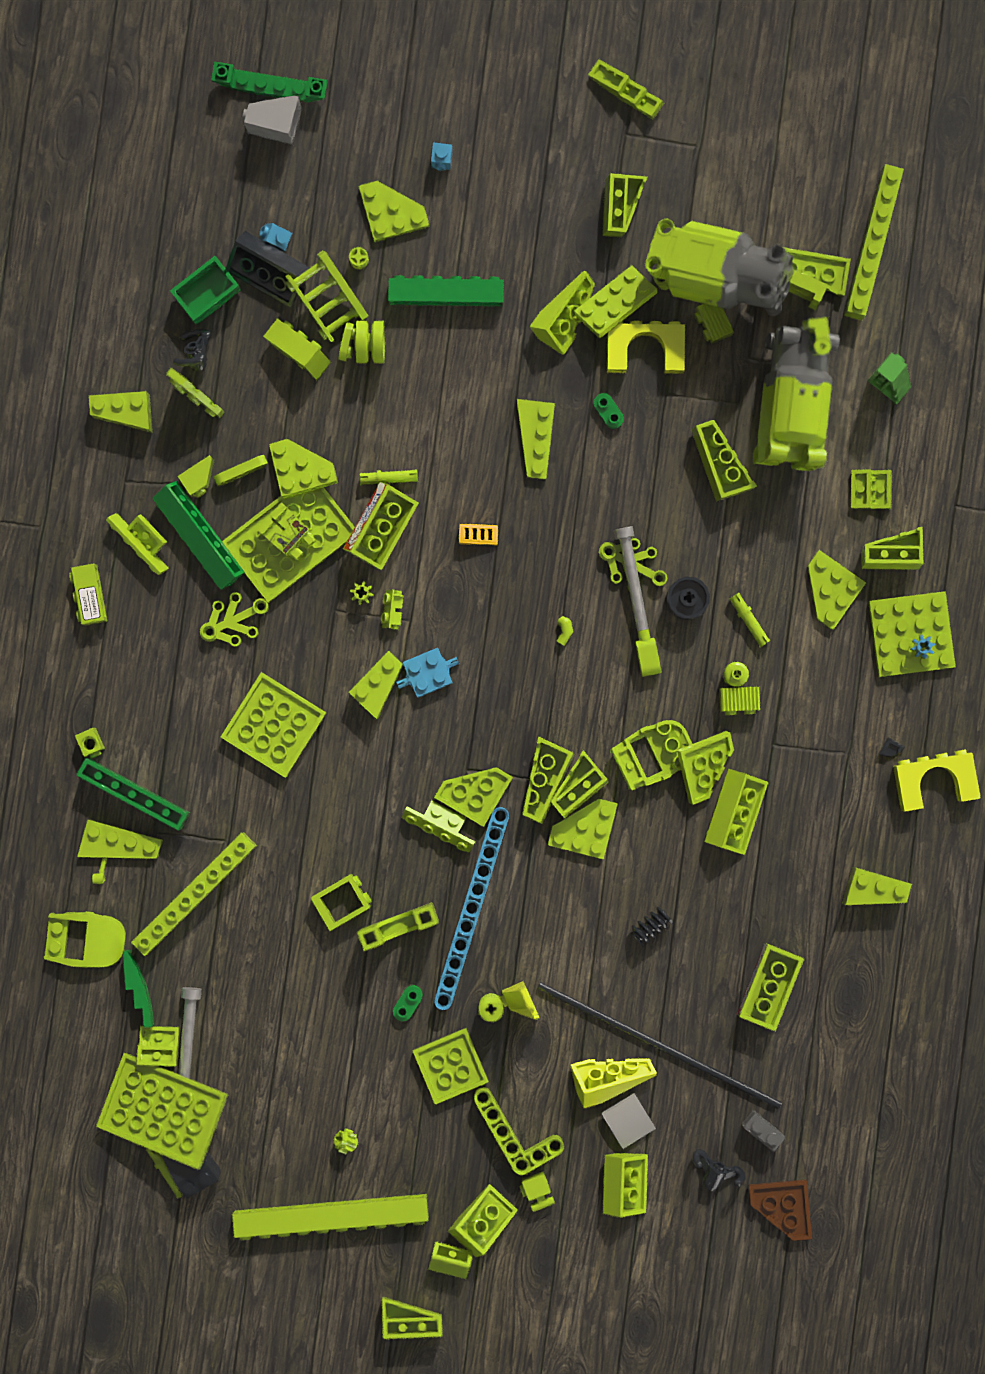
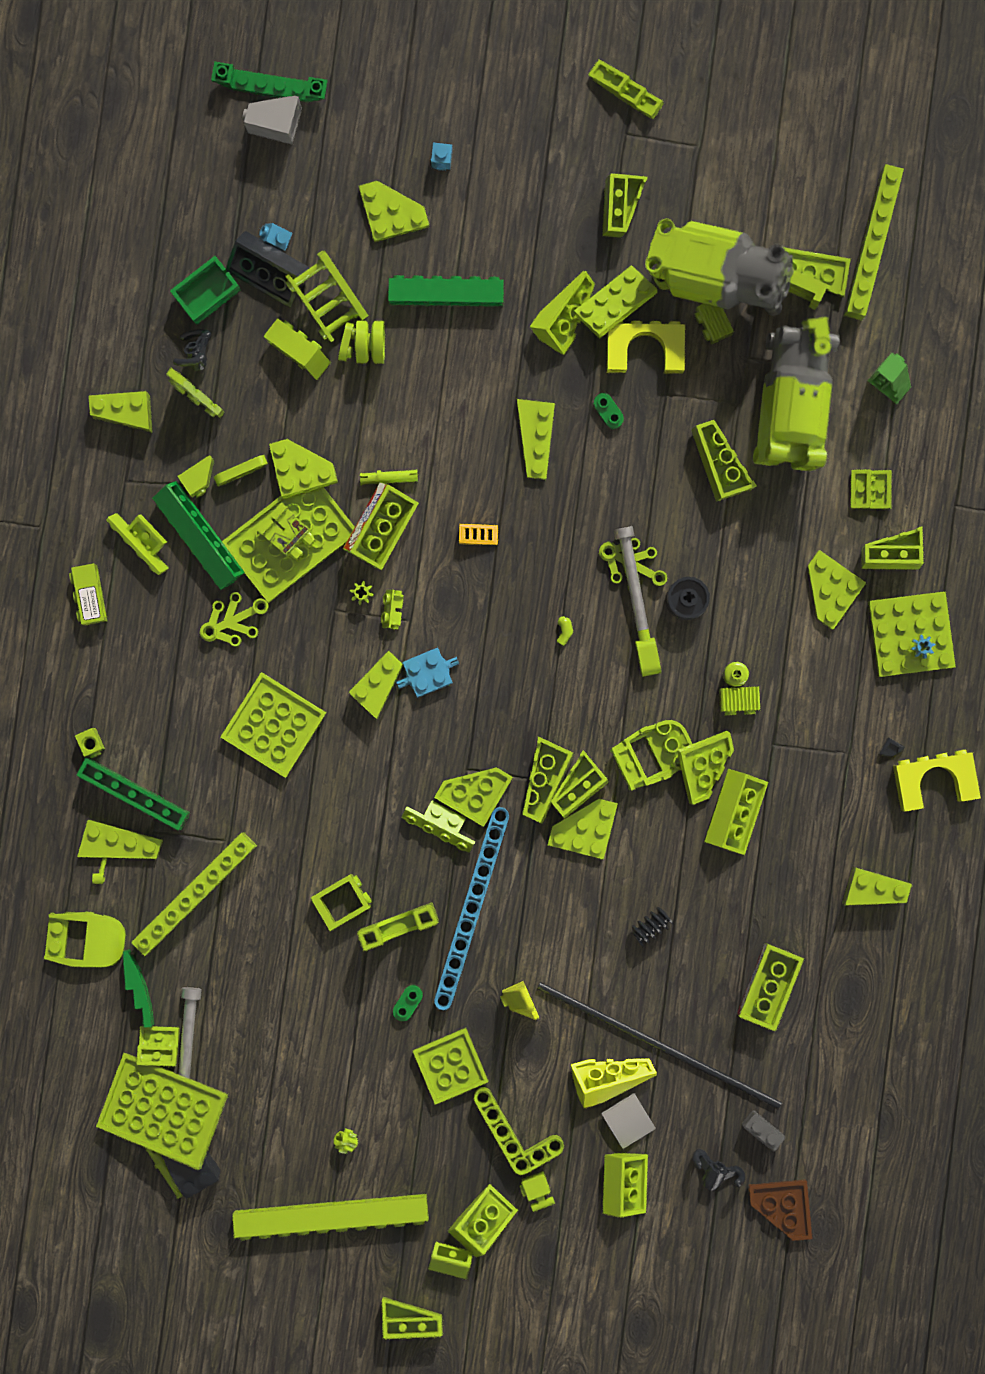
lime wheel [349,247,369,269] -> none
lime piece [479,993,503,1022] -> none
lime pin [729,593,770,647] -> none

